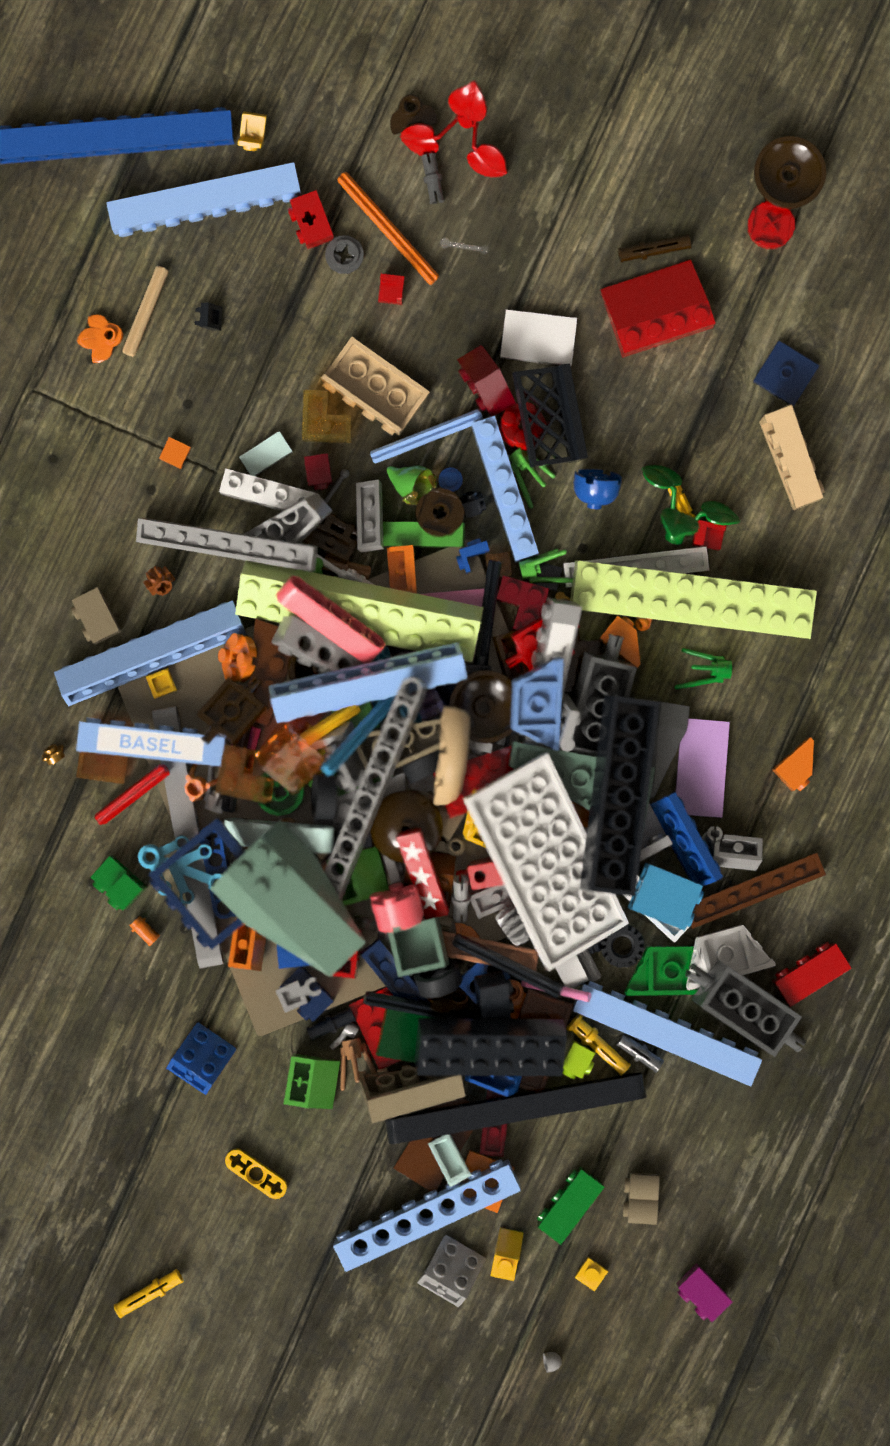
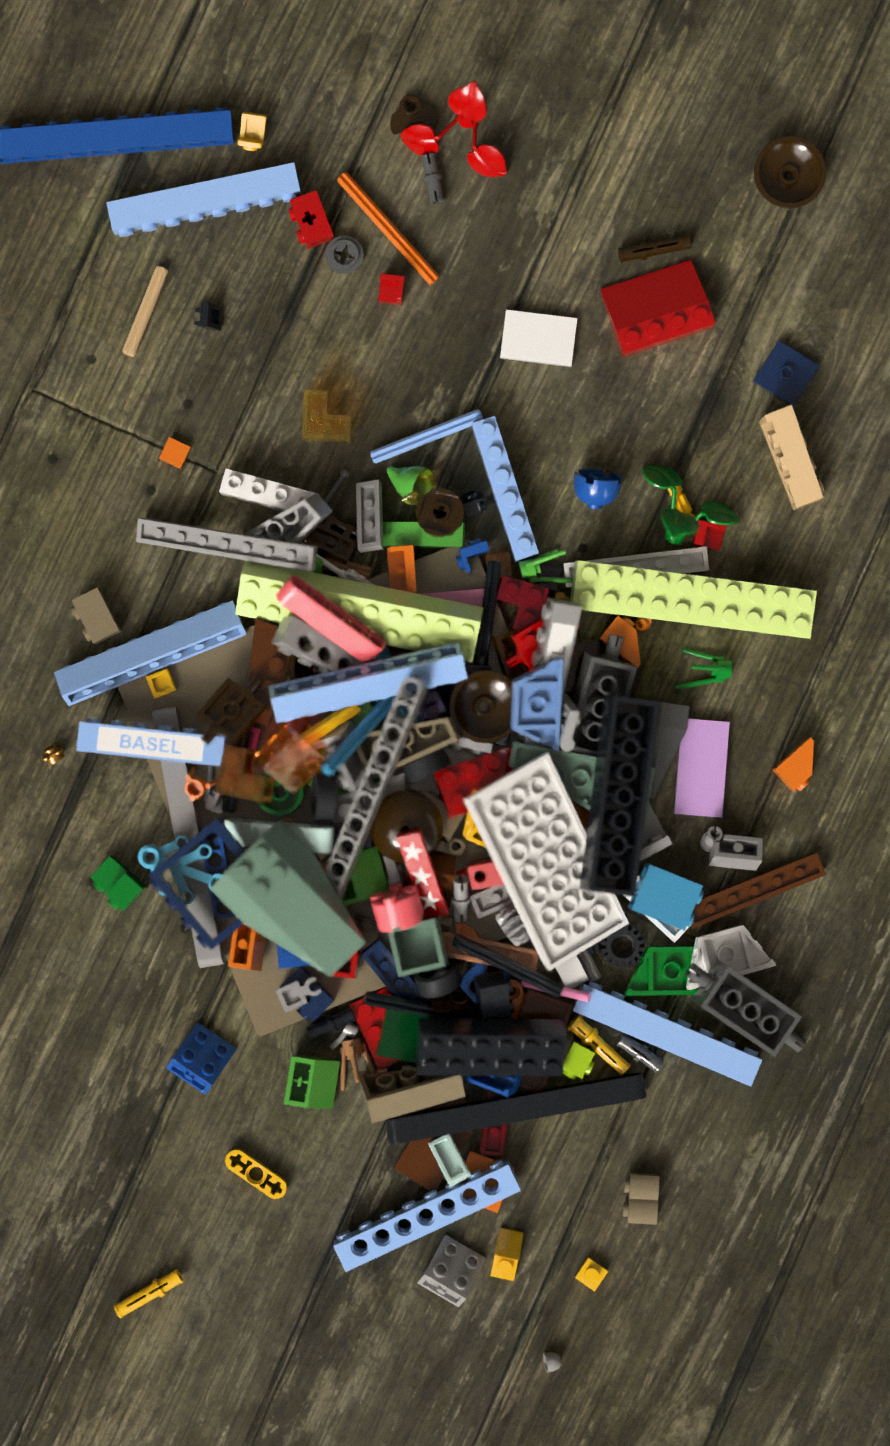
clear orange plate [76,751,129,784] -> none
orange plate [77,314,123,363] -> none
red axle [95,764,170,825] -> none
orange pin [130,916,160,946] -> none
dark orange gear [143,566,175,596] -> none
orange plate [218,633,257,682] -> none
light aqua tile [239,432,292,476] -> none
dark red brick [304,453,333,491] -> none
tan bracket [321,337,430,436] -> none
tan brick [433,707,470,805] -> none
blue plate [439,468,463,492] -> none
clear hinge [440,238,489,254] -> none
dark red brick [457,345,516,417] -> none
red plate [499,402,546,451] -> none
bright green plant [509,448,556,509] -> none
black fence [512,364,588,468] -> none
green brick [536,1166,605,1245] -> none
blue plate [650,792,723,886] -> none
magenta brick [676,1263,733,1322] -> none
red tile [747,201,795,249] -> none
red brick [772,942,852,1007] -> none

